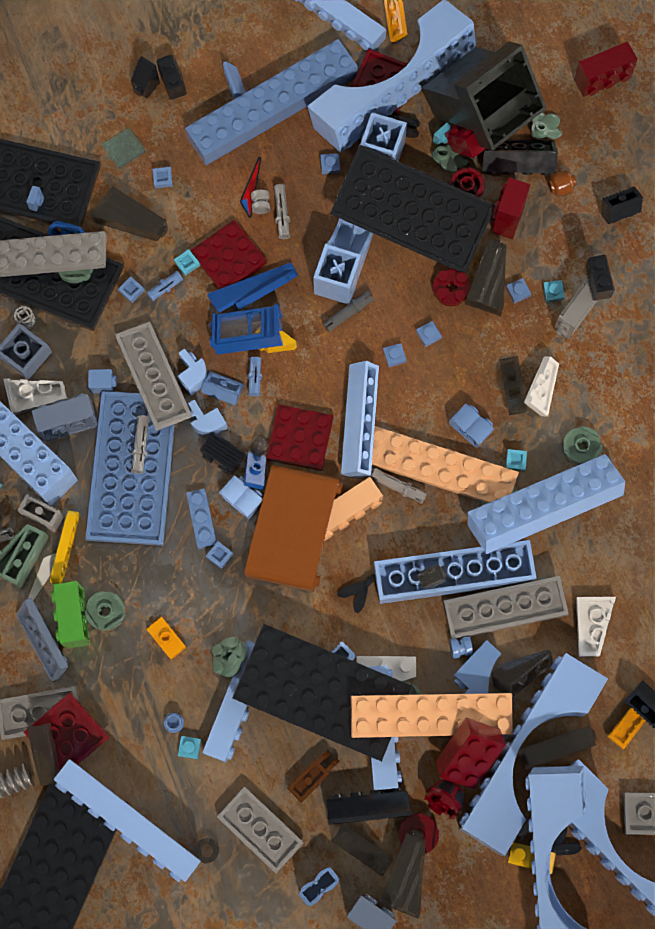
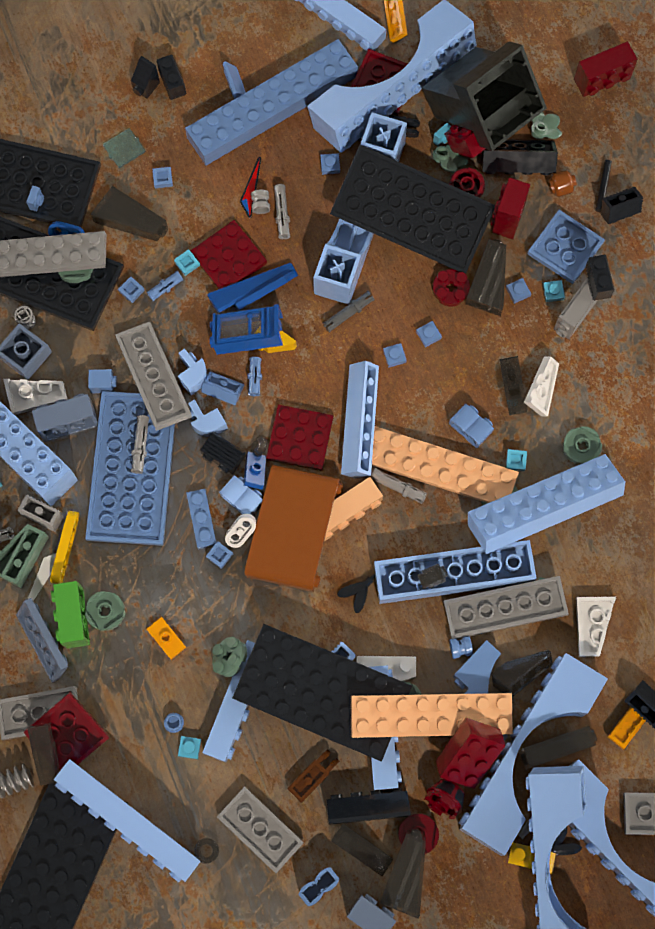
none -> white plate [225,514,256,548]
none -> medium blue plate [527,210,605,284]
none -> black bar [595,160,612,212]

